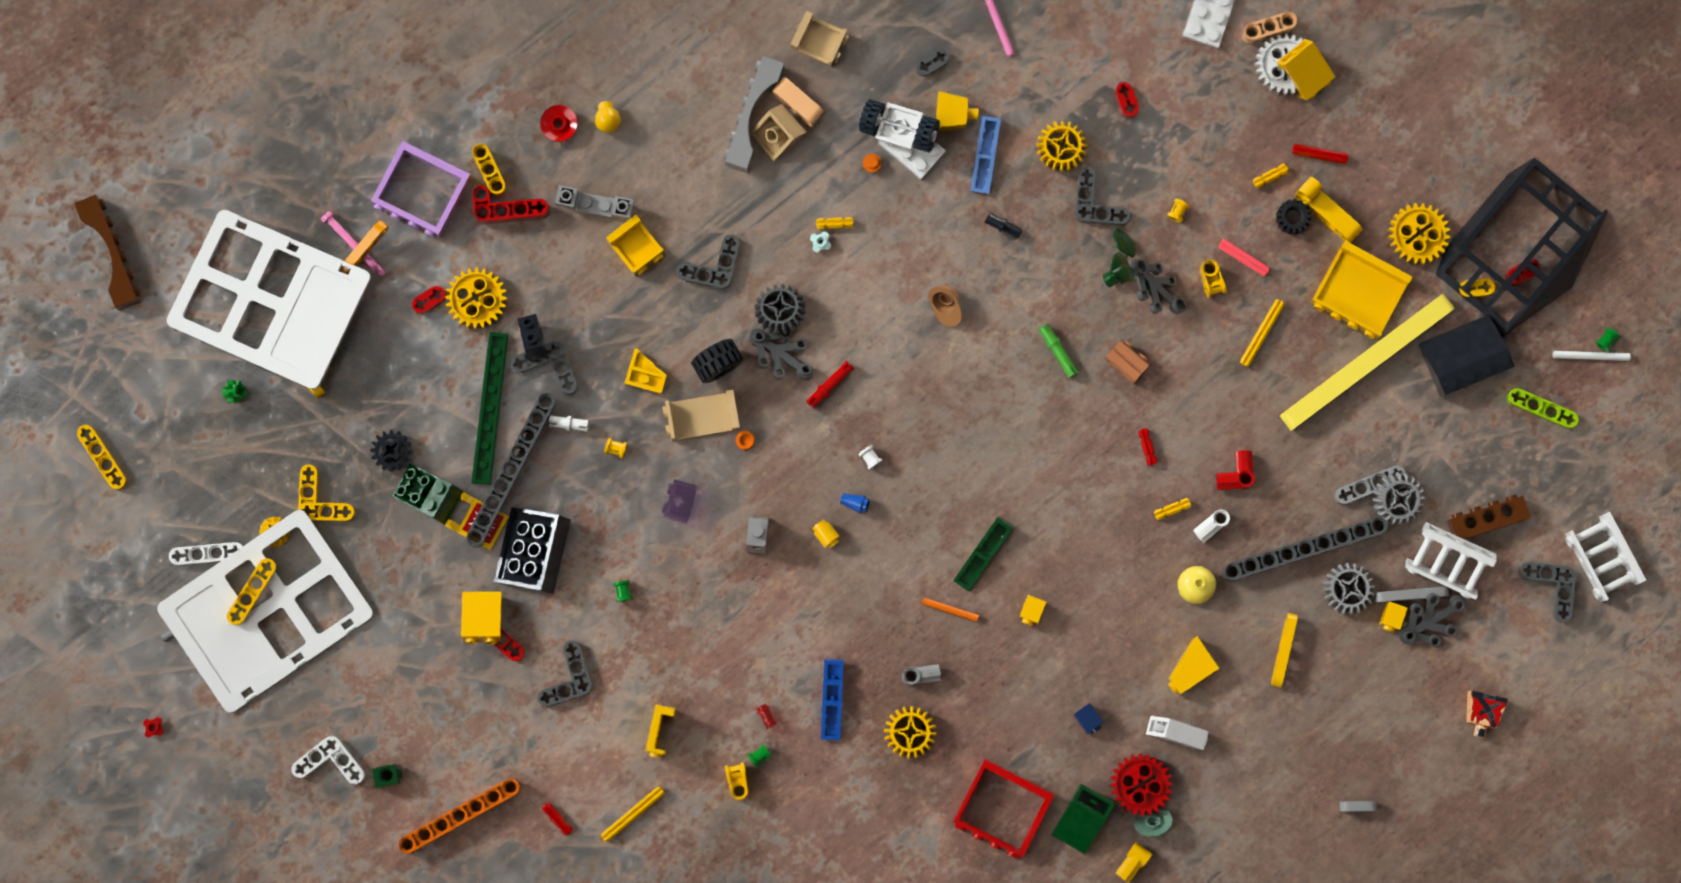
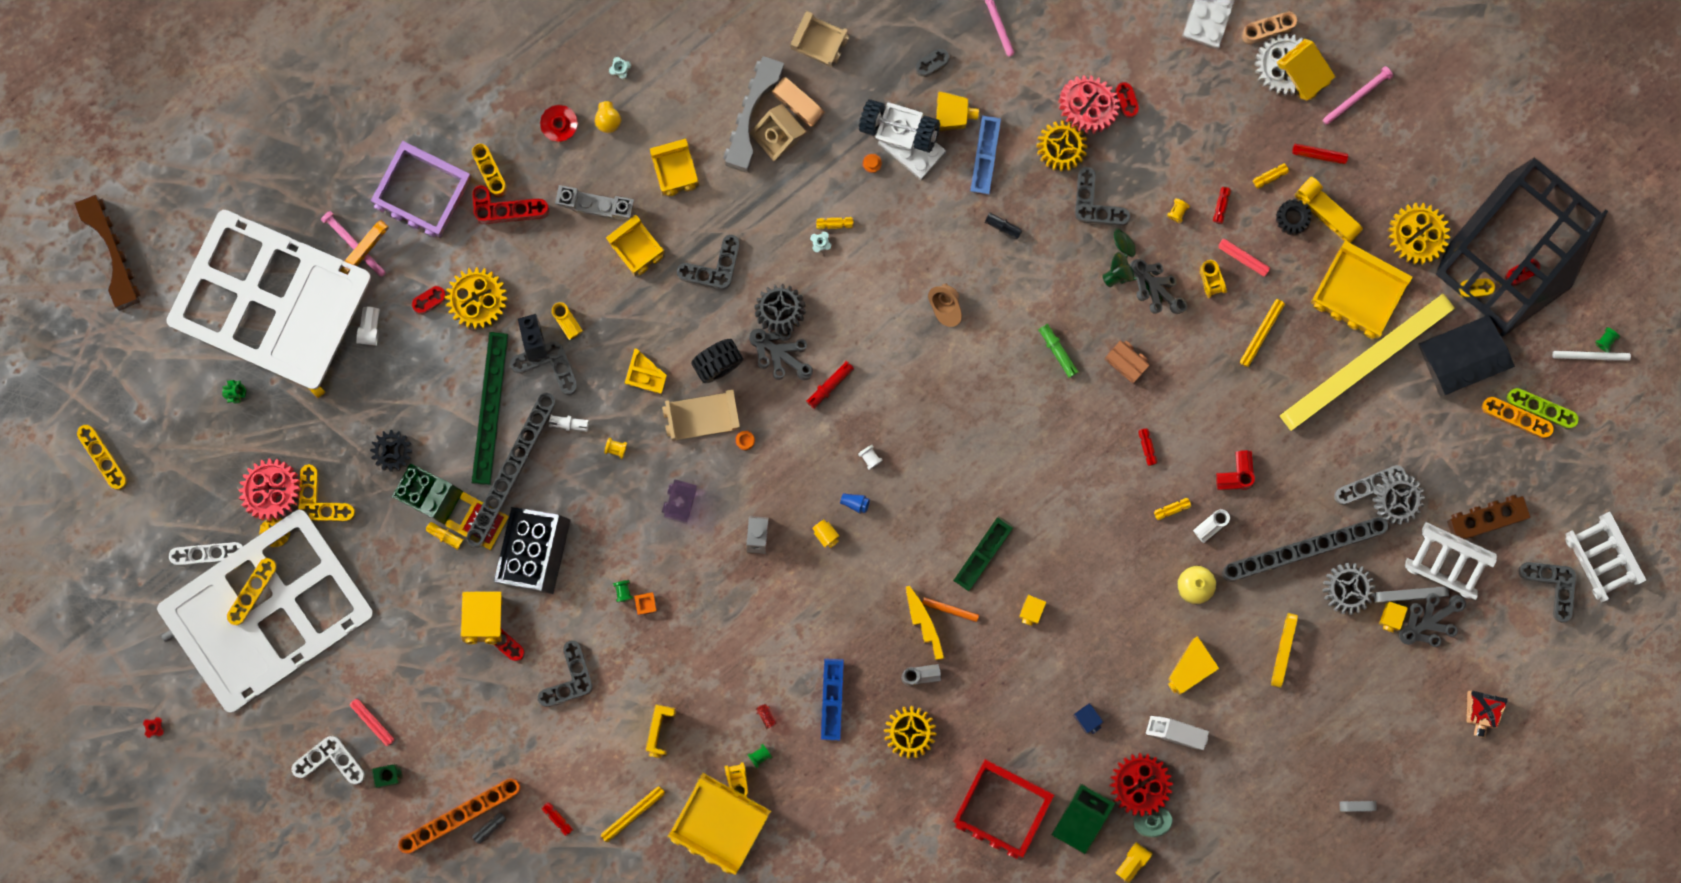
none -> coral gear [238,459,301,521]
none -> coral axle [350,699,394,746]
none -> white piece [356,307,380,346]
none -> yellow axle [426,522,463,550]
none -> dark grey axle [472,812,506,844]
none -> yellow piece [552,302,583,340]
none -> light aqua plate [609,57,631,79]
none -> orange plate [634,592,657,615]
none -> yellow panel [650,138,699,197]
none -> yellow panel [667,773,771,875]
none -> yellow slope [905,586,944,661]
none -> coral gear [1058,75,1120,134]
none -> red axle [1213,187,1231,224]
none -> bright pink bar [1323,66,1393,124]
none -> light orange beam [1482,397,1553,439]

